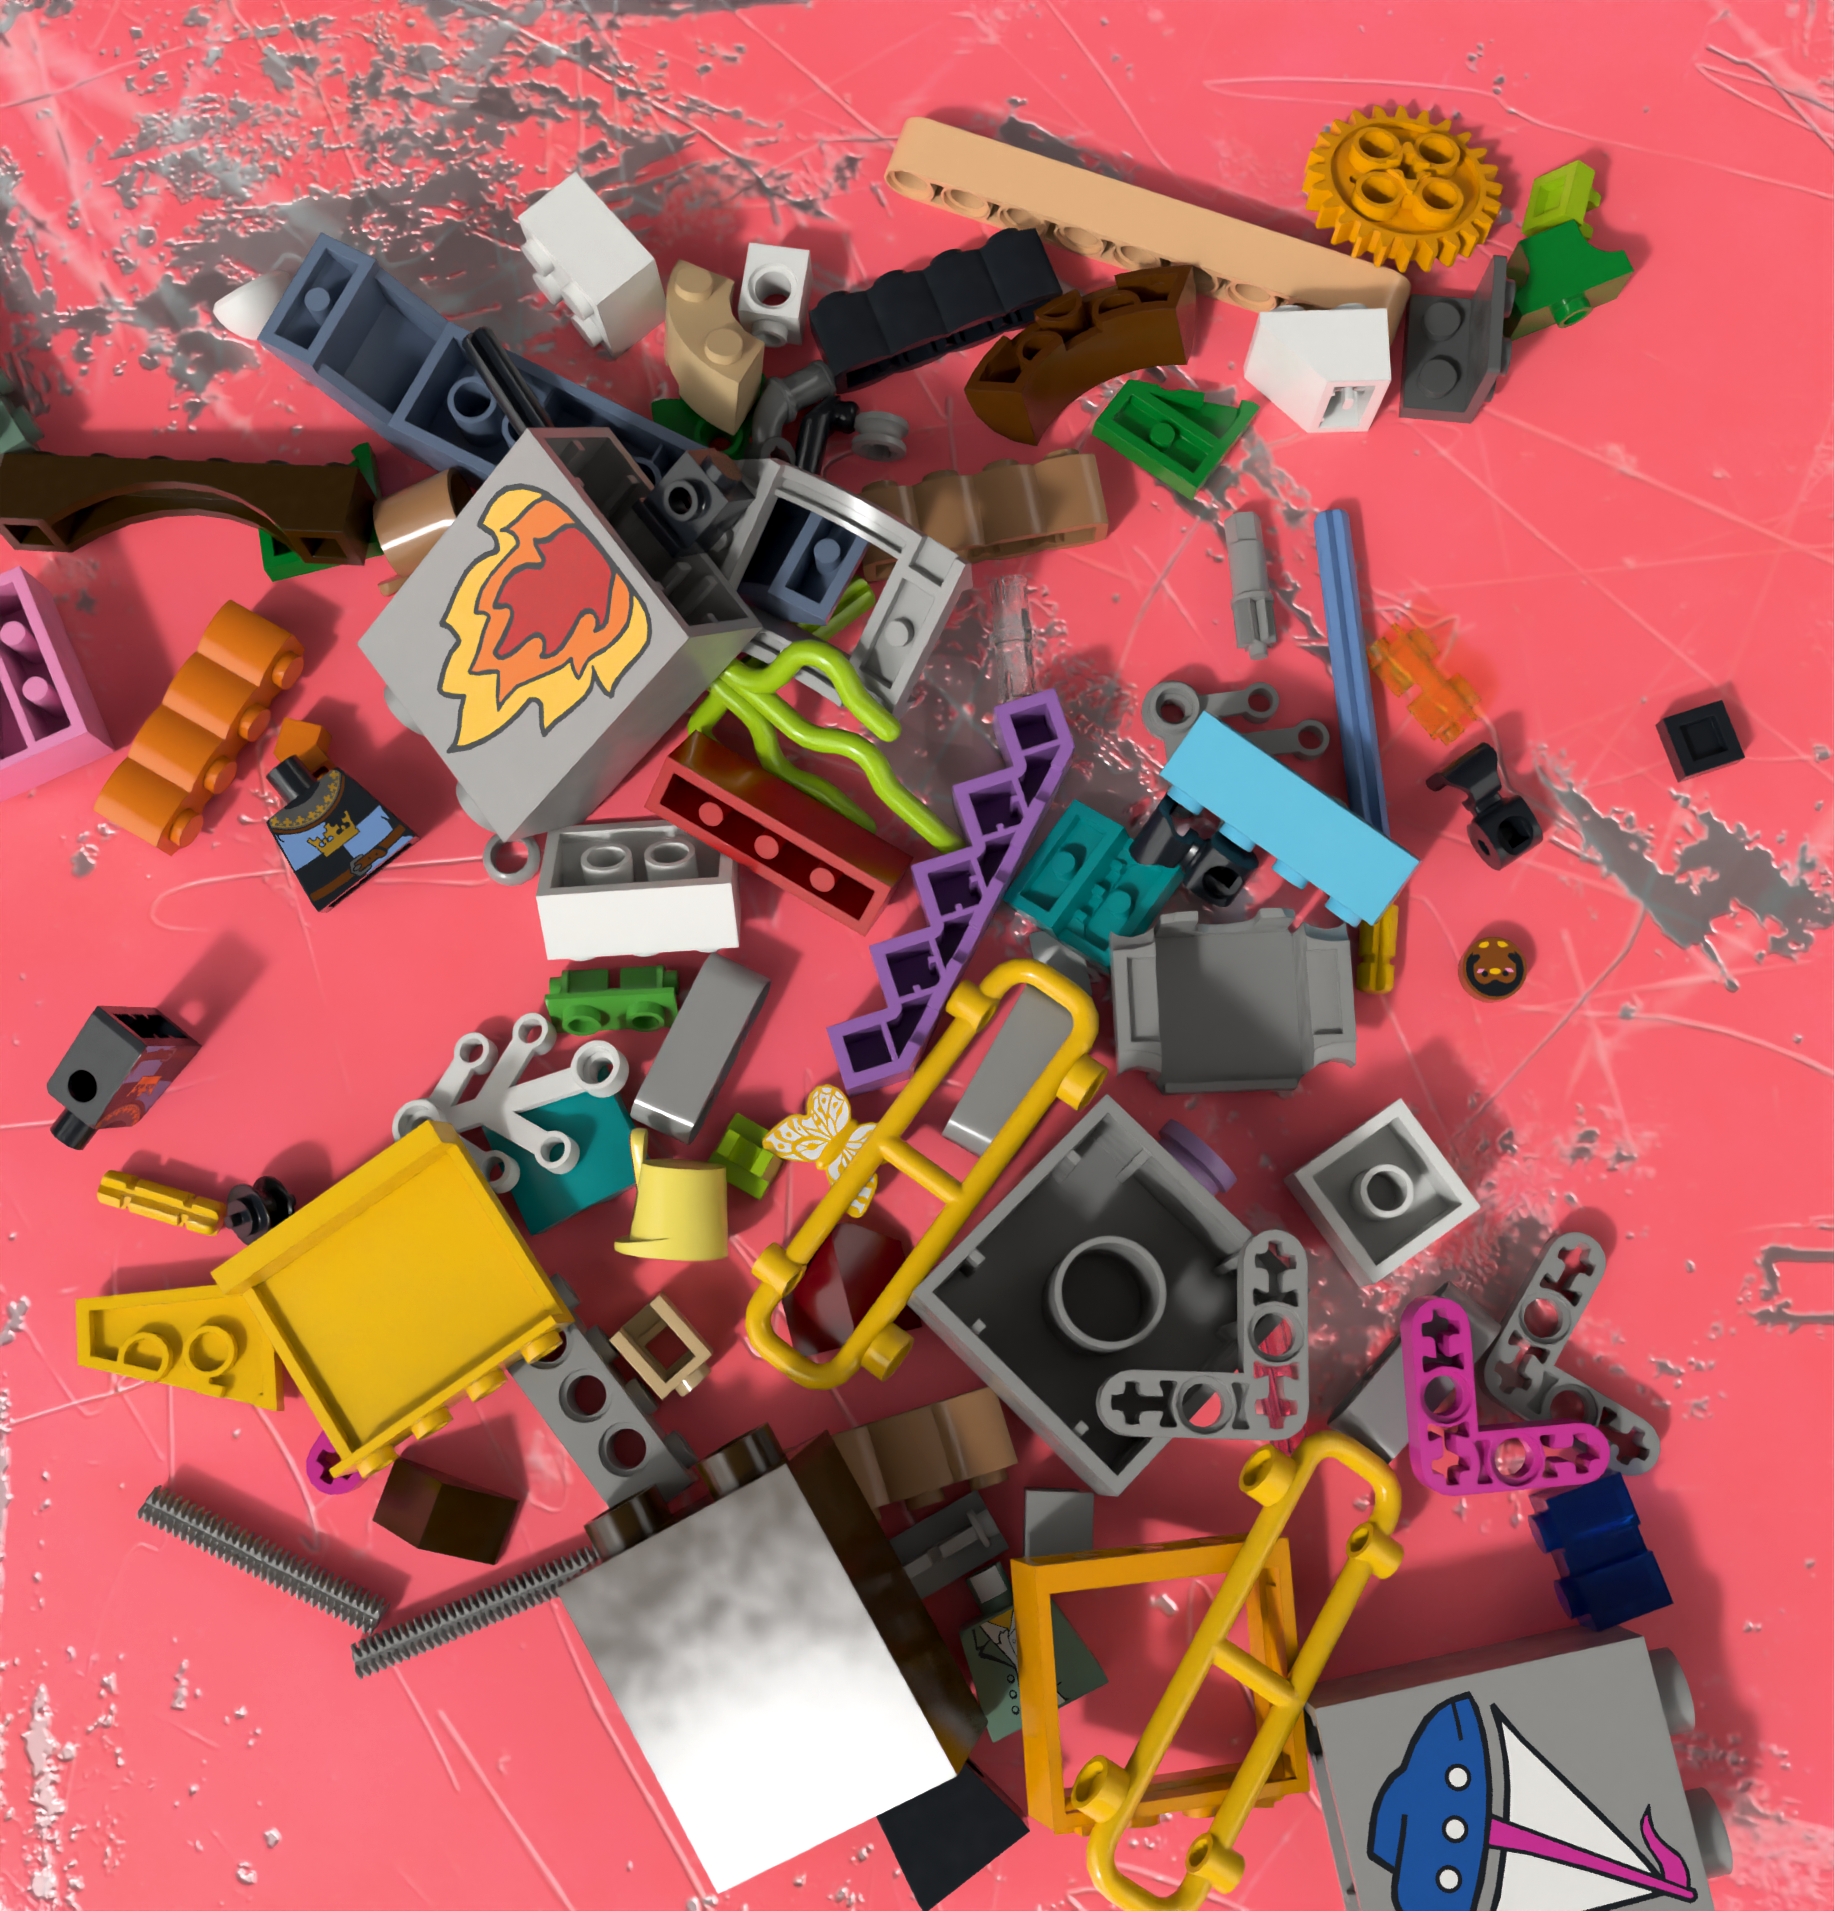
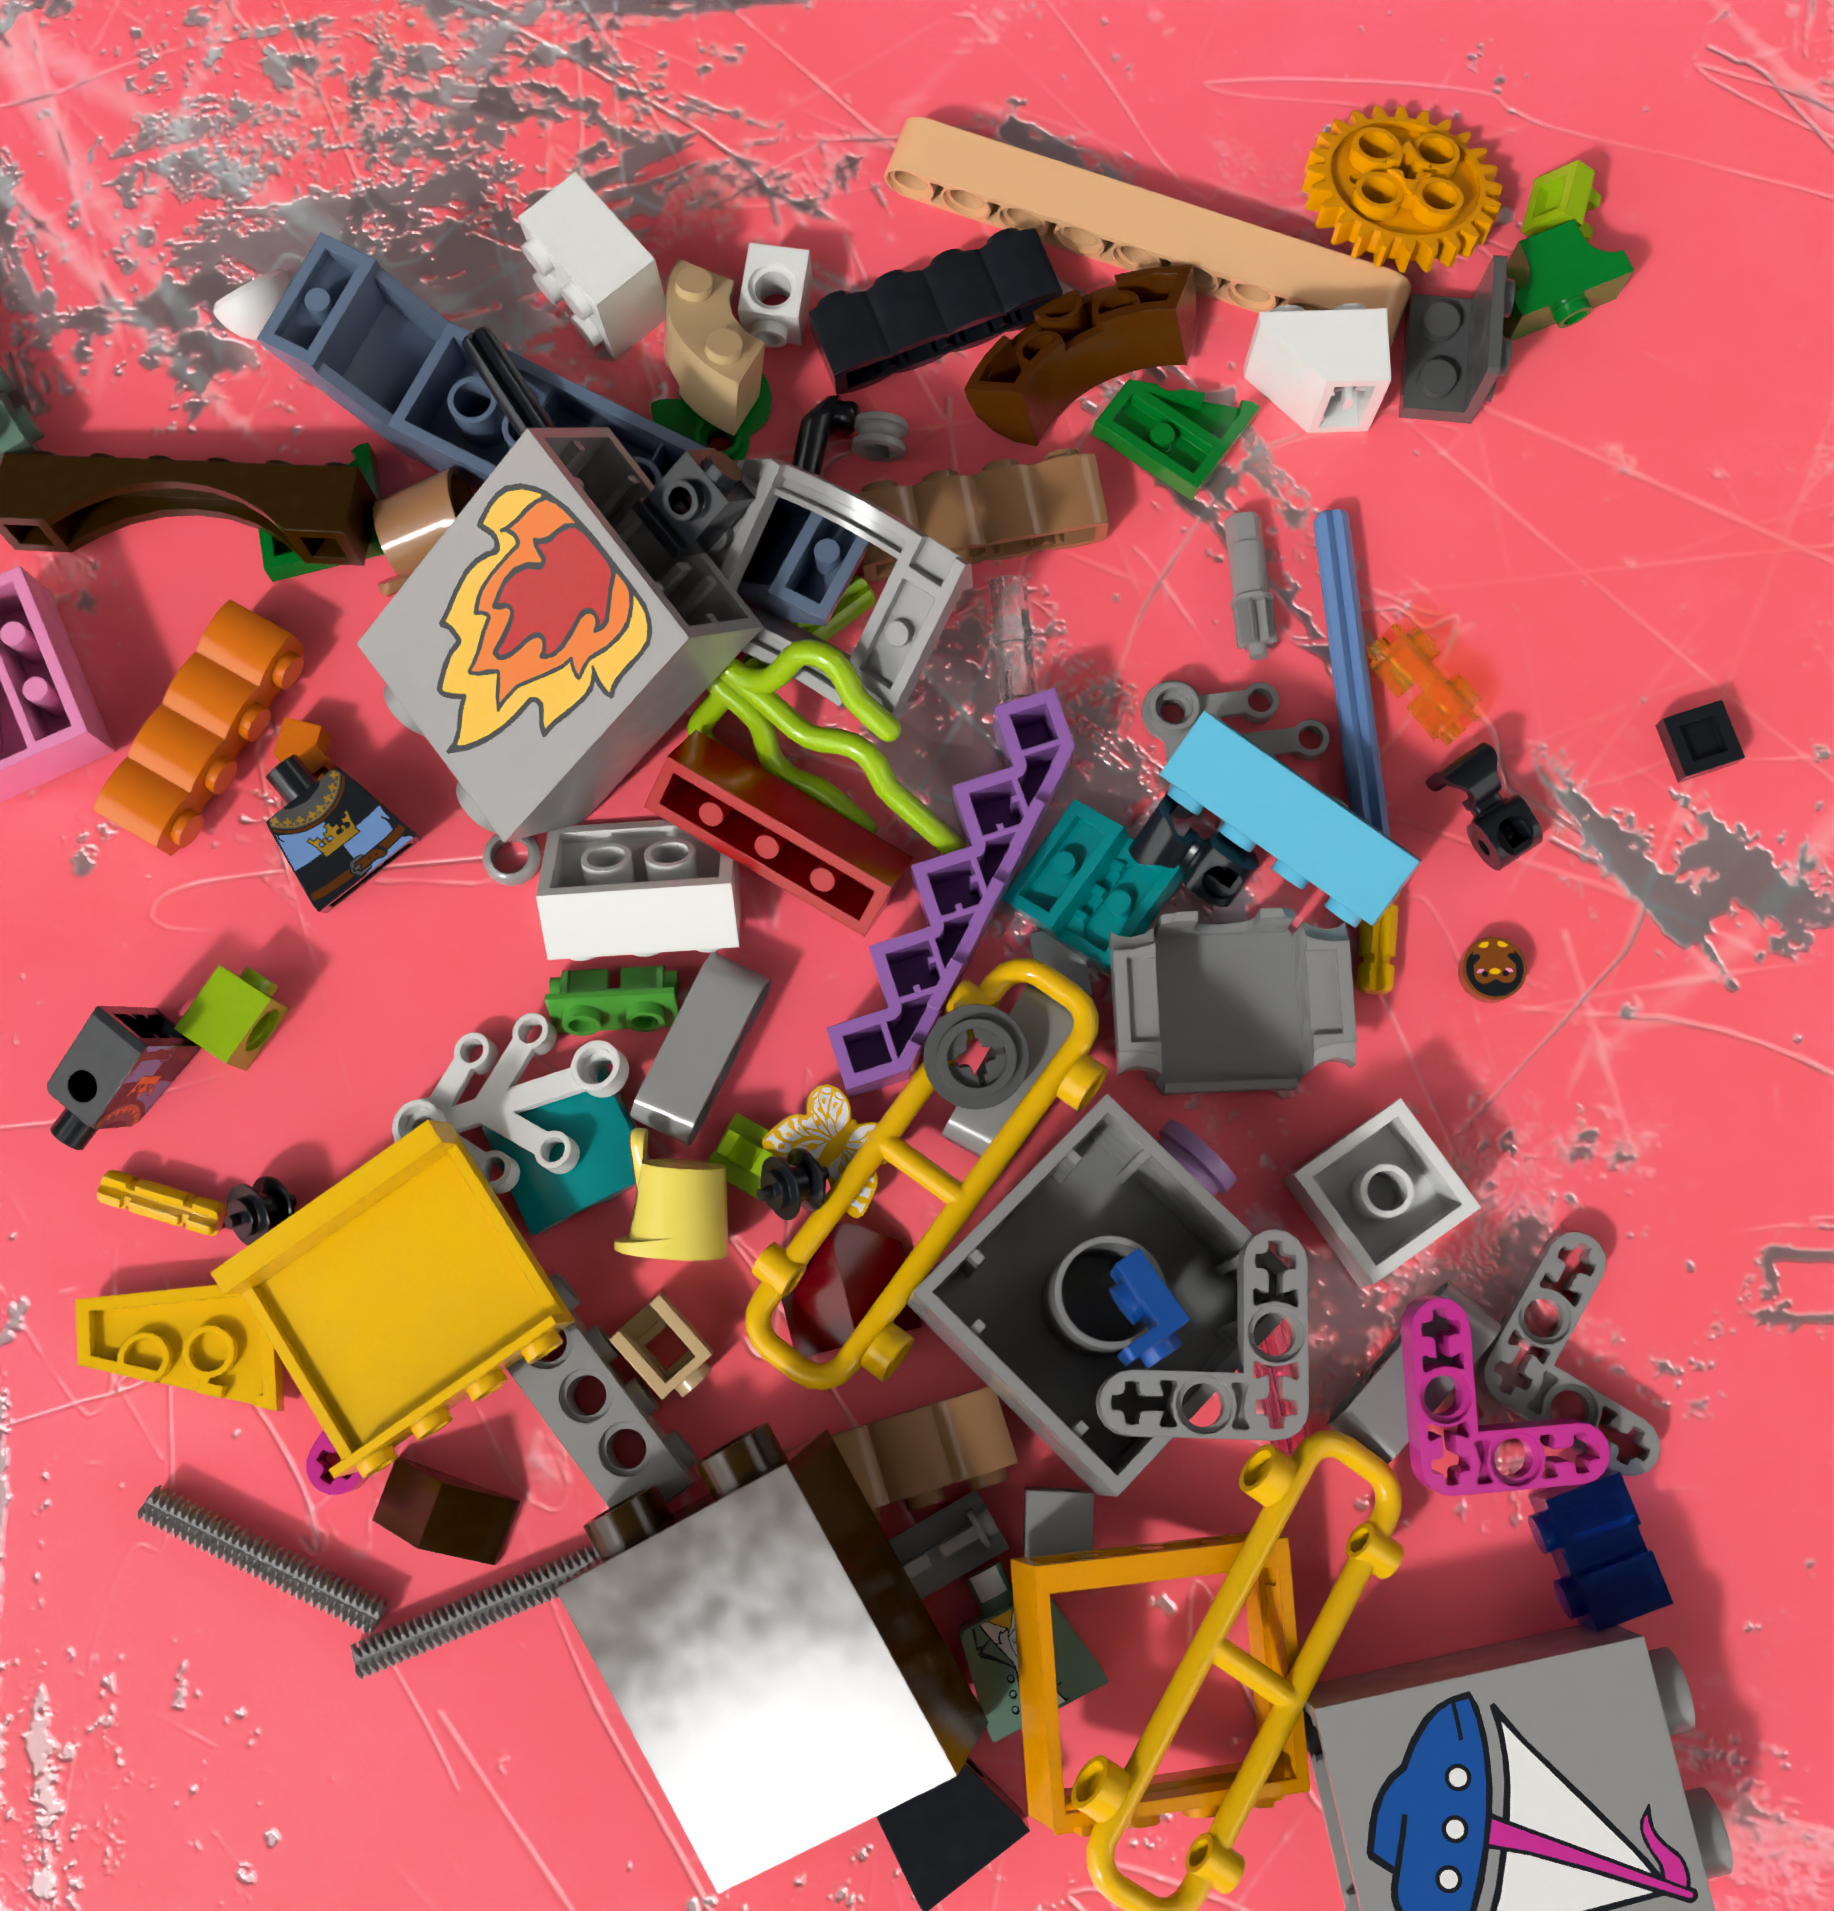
dark grey piece [743,360,836,466] -> none
none -> lime brick [174,965,290,1071]
none -> black wheel [756,1147,829,1220]
none -> dark grey gear [924,1004,1029,1110]
none -> blue bracket [1109,1248,1190,1369]

